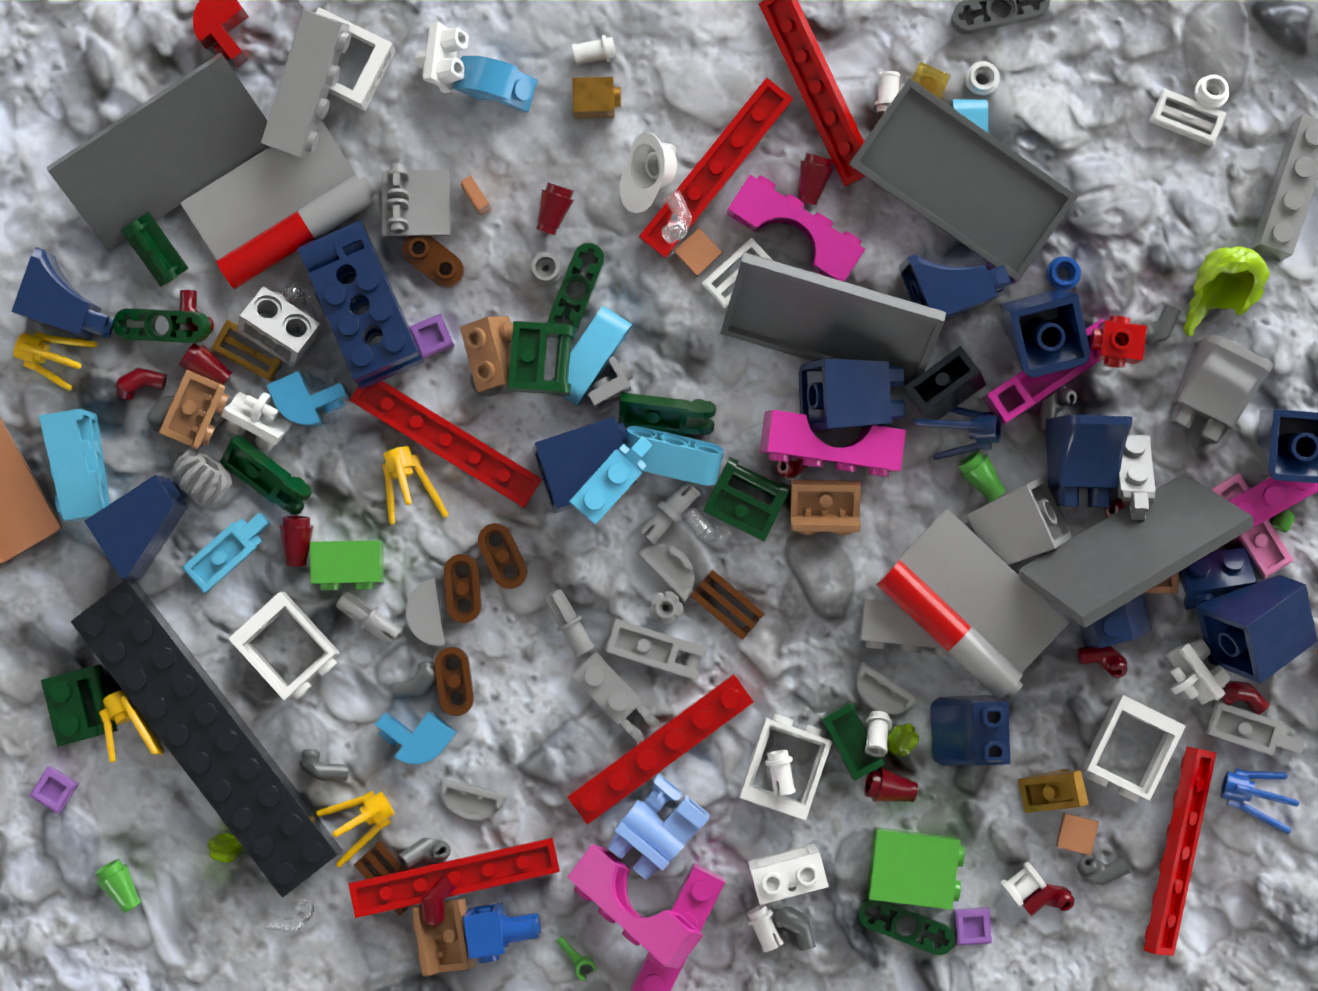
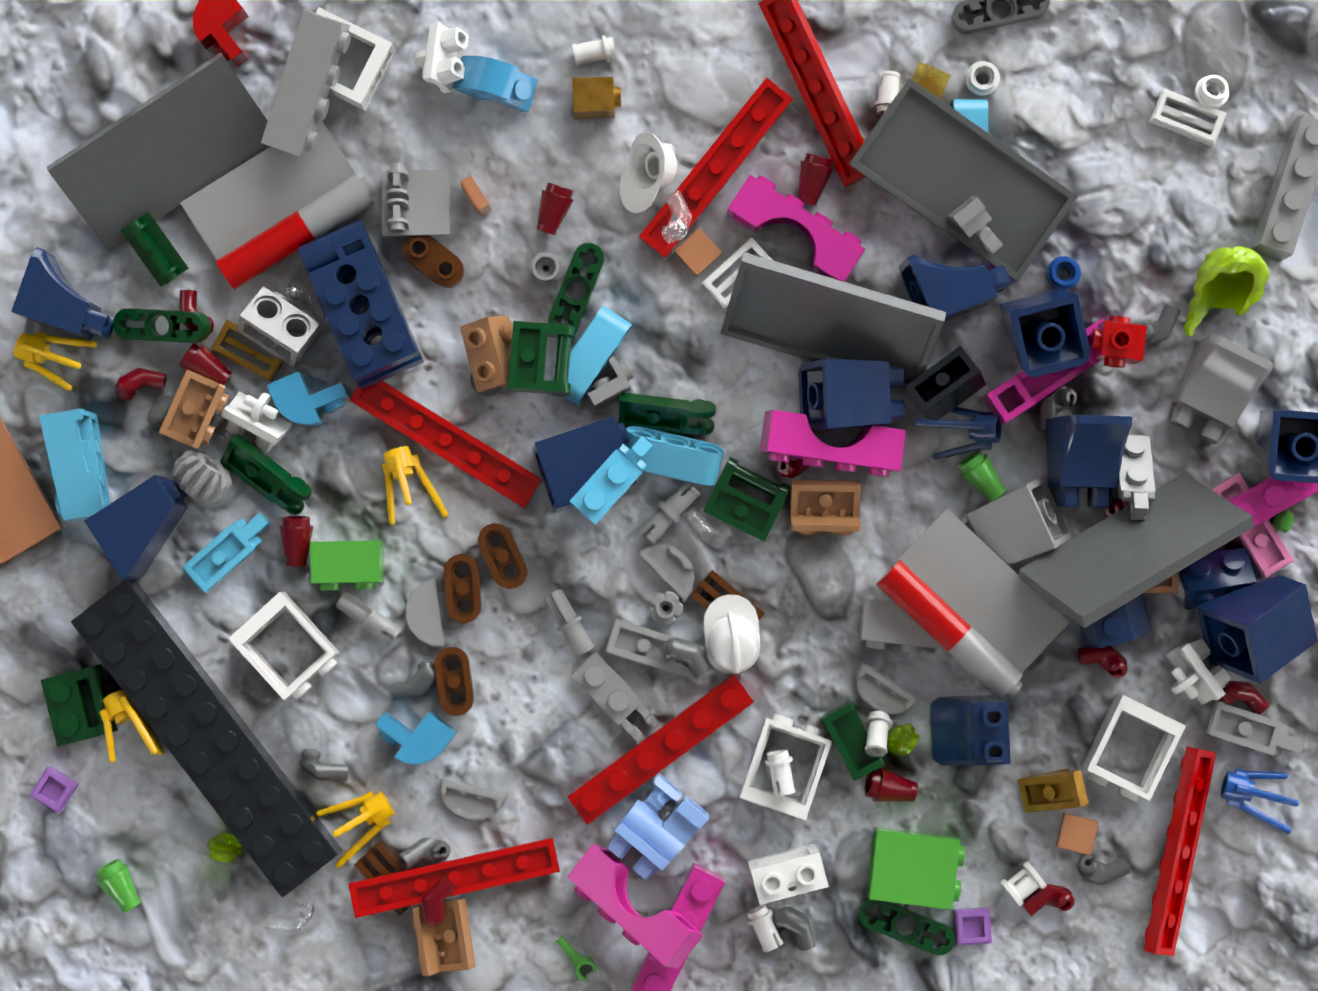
medium lavender tile [409,314,455,359] -> none
blue brick [463,902,541,963] -> none
none -> dark grey arm [661,638,710,678]
none -> white piece [703,594,761,674]
none -> light grey piece [948,196,1003,254]

